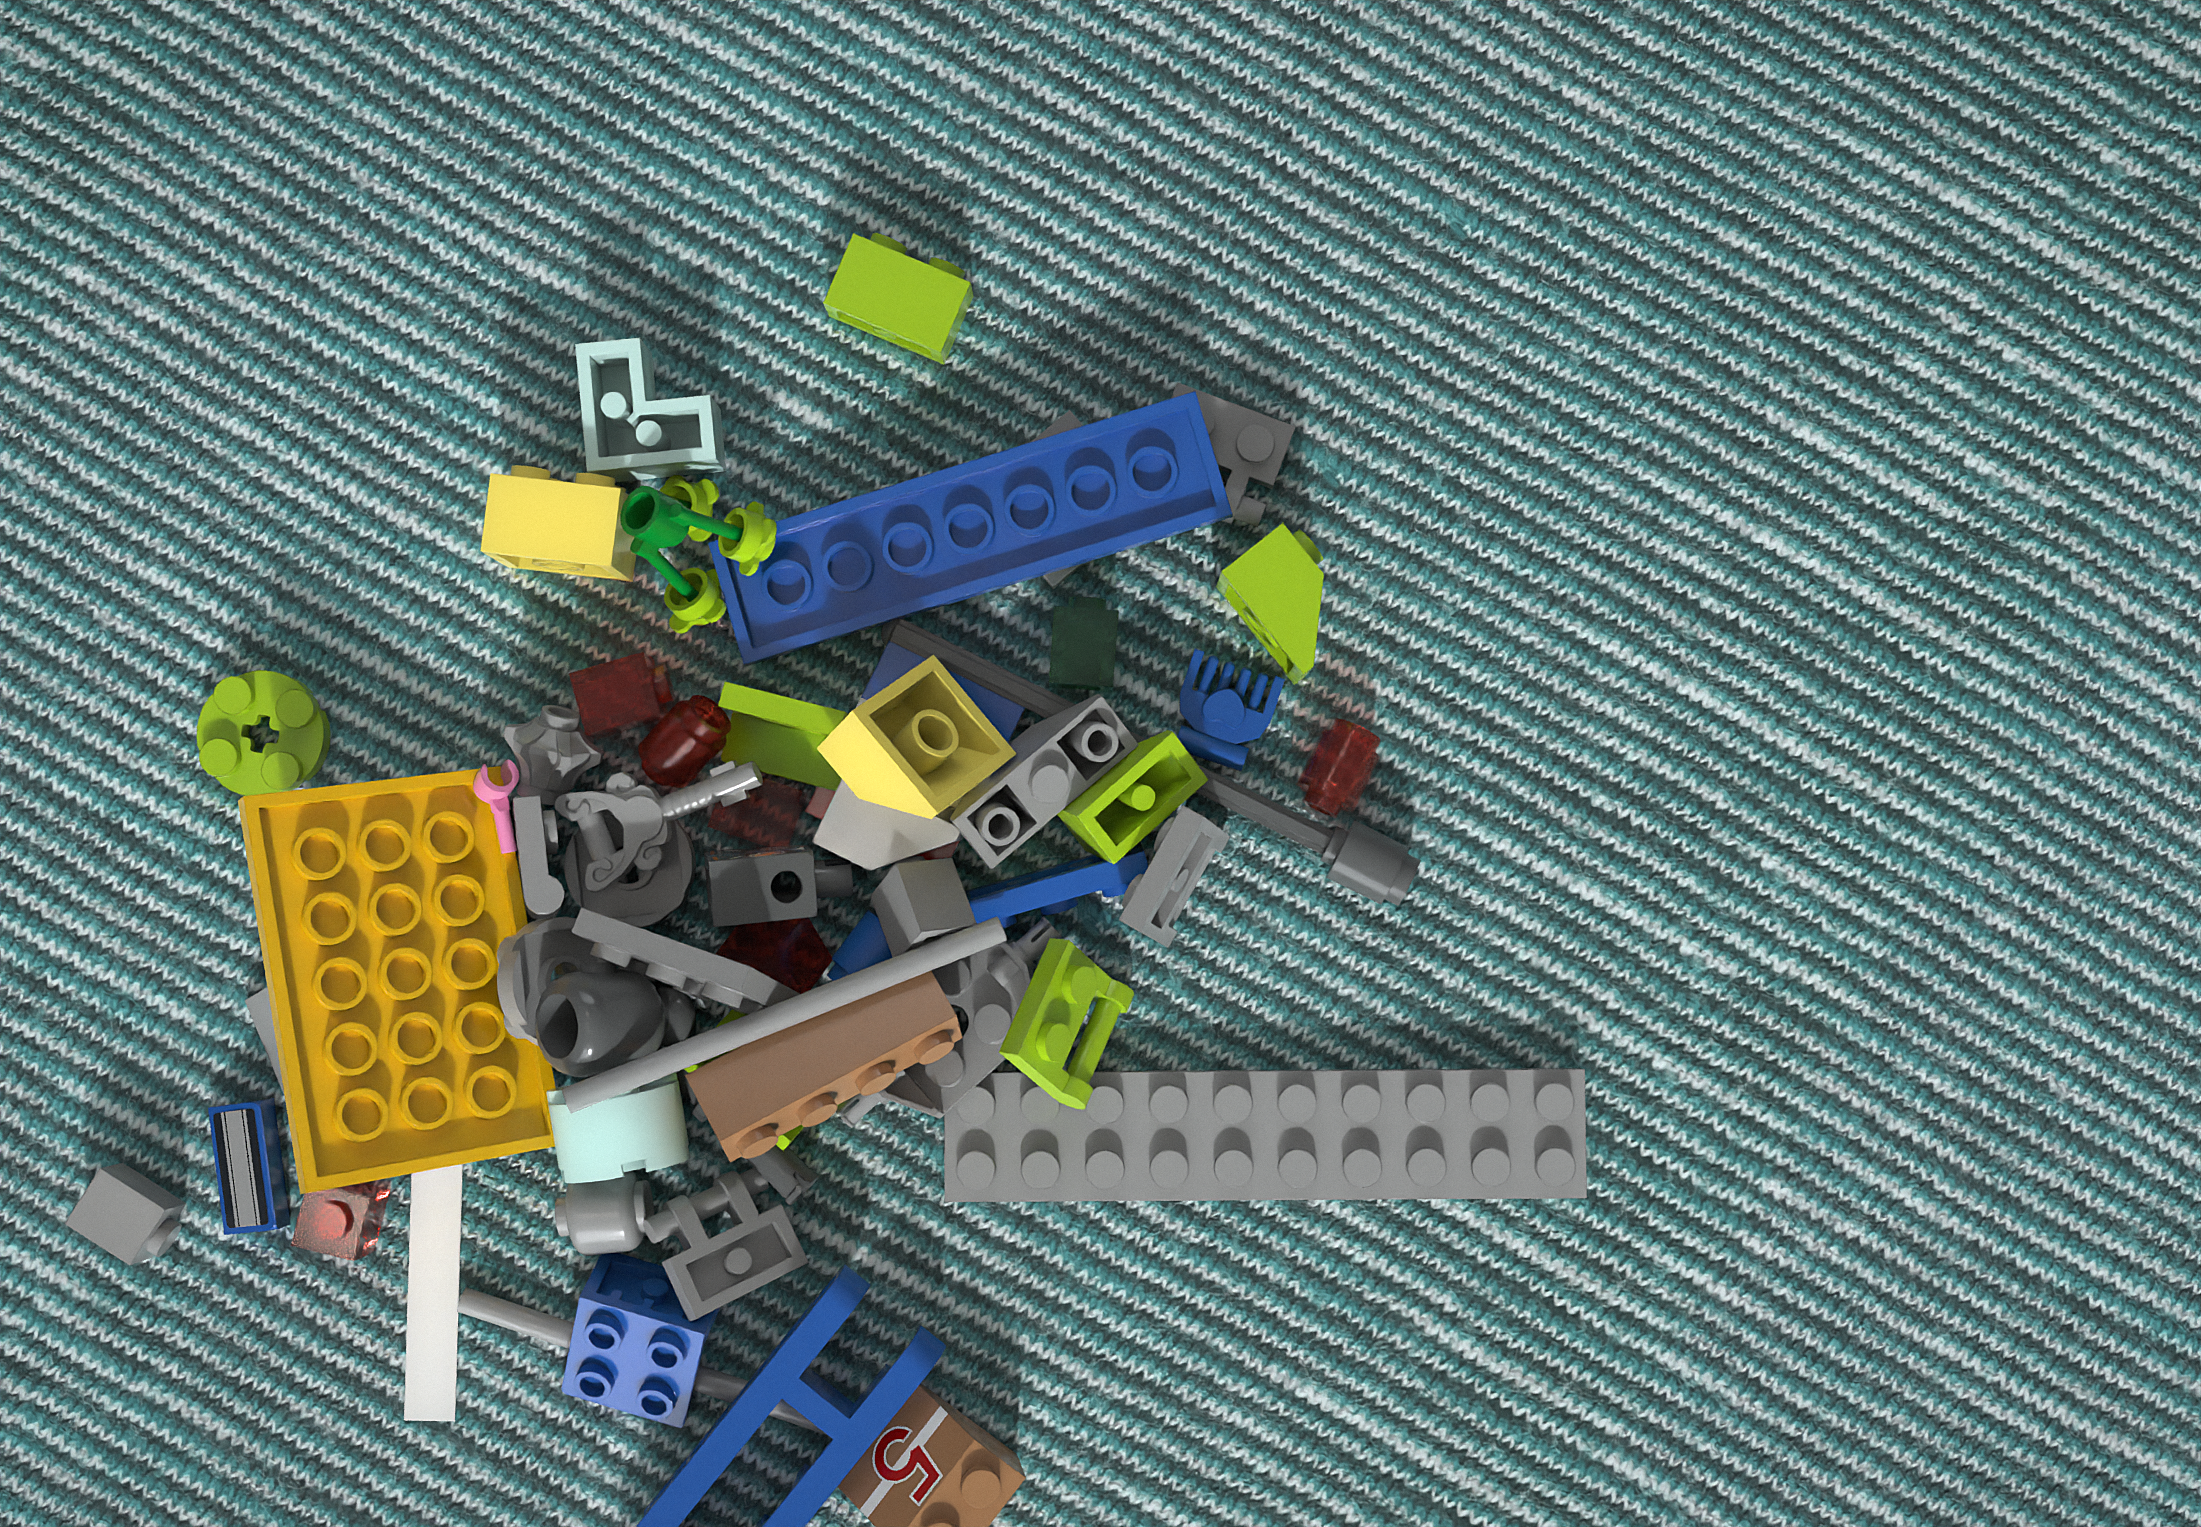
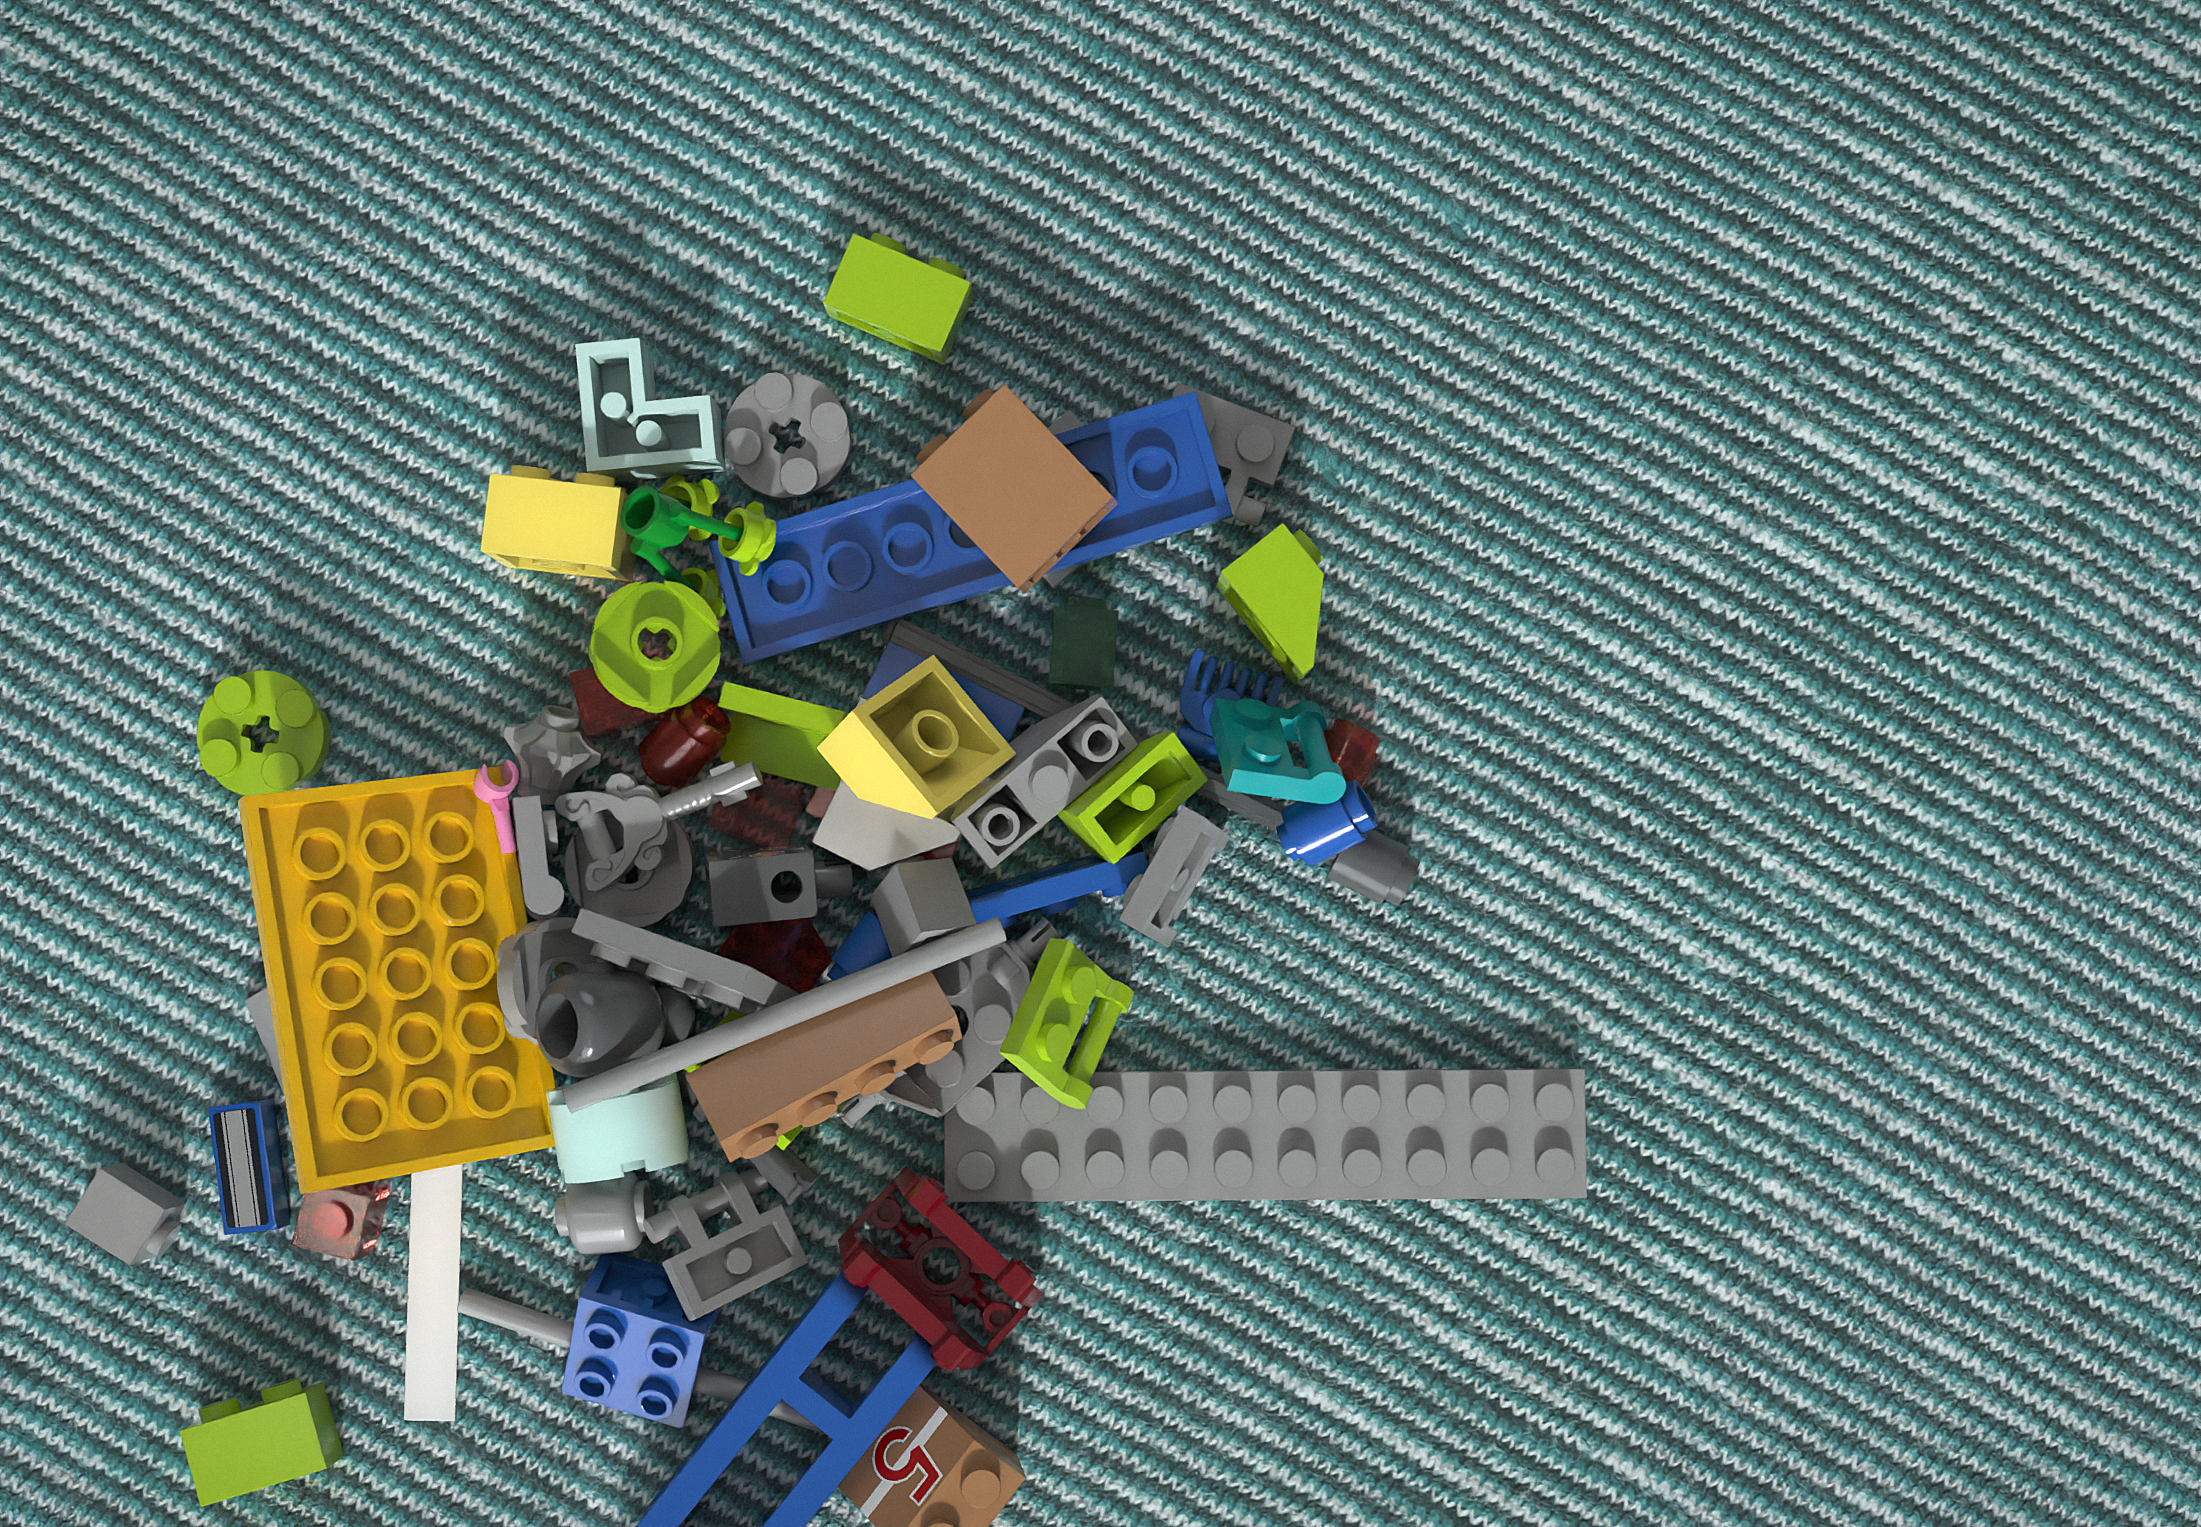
none -> lime brick [180,1378,344,1507]
none -> lime plate [588,580,721,713]
none -> light grey plate [724,372,852,502]
none -> dark red piece [838,1166,1044,1371]
none -> medium nougat brick [911,384,1118,593]
none -> teal plate [1209,698,1346,804]
none -> blue brick [1276,780,1378,867]

